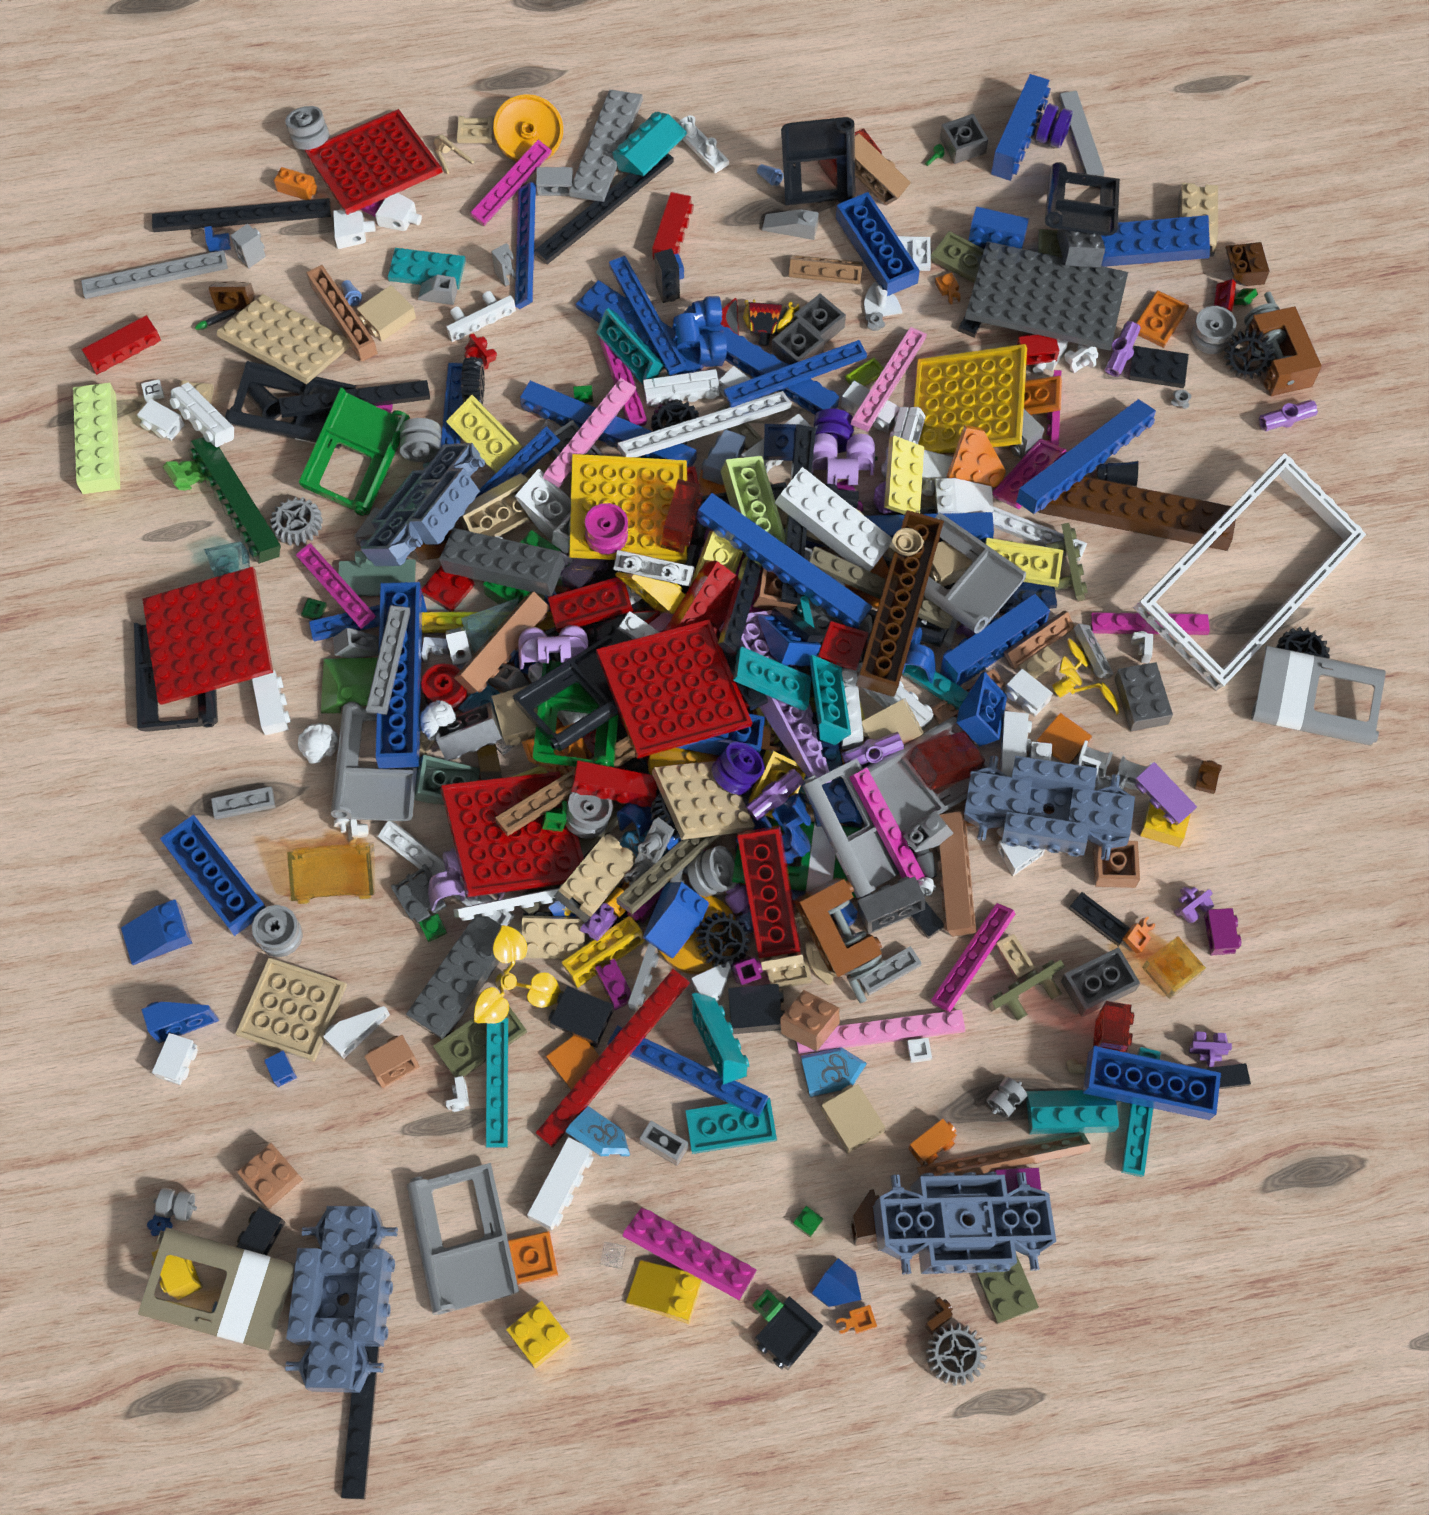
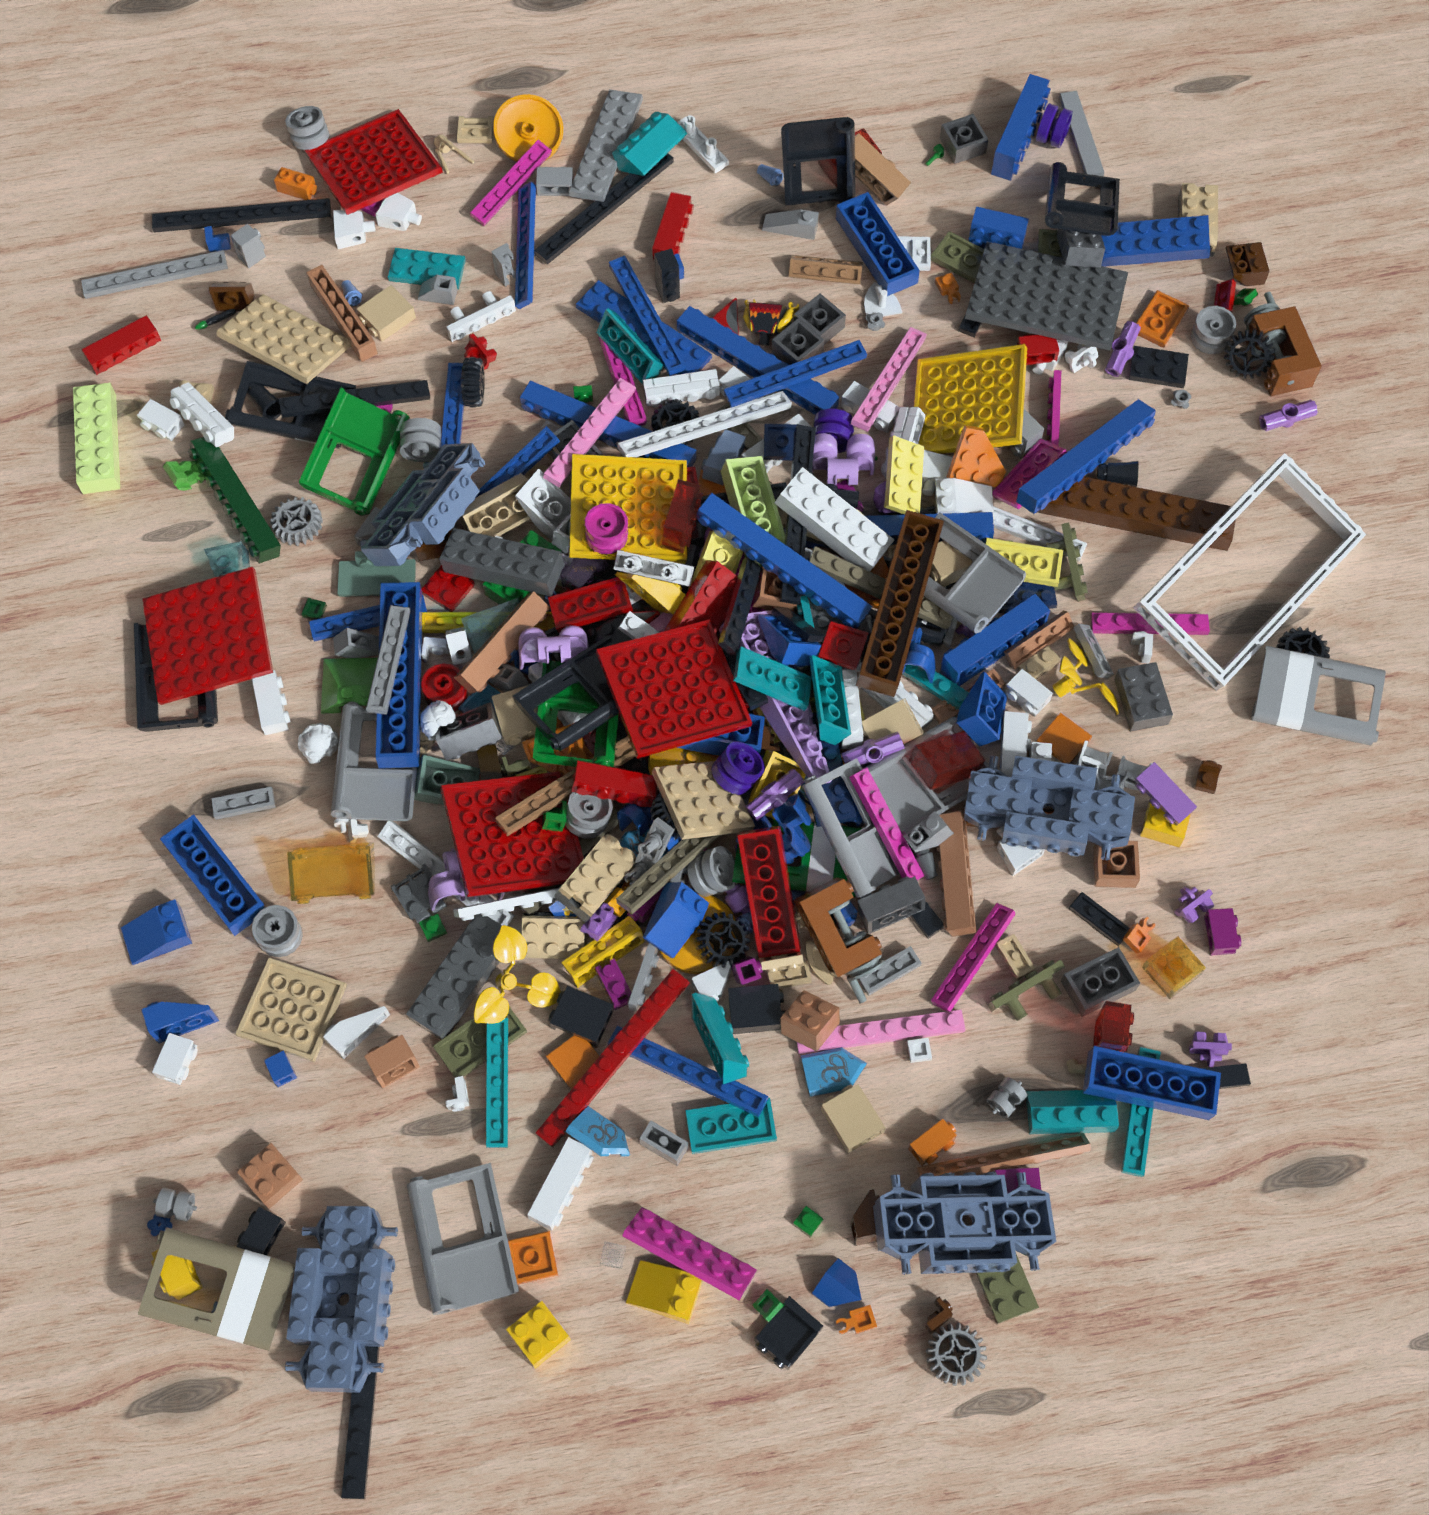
white tile [141,379,164,402] -> none
dark pink plate [296,543,376,629] -> none
light yellow plate [446,395,524,473] -> none
blue piece [672,295,727,367] -> none
lime tile [845,358,884,387] -> none
tan hat [890,528,924,556] -> none
white plate [918,877,936,896] -> none
orange tile [1024,375,1062,415] -> none
none -> olive bracket [500,756,531,777]

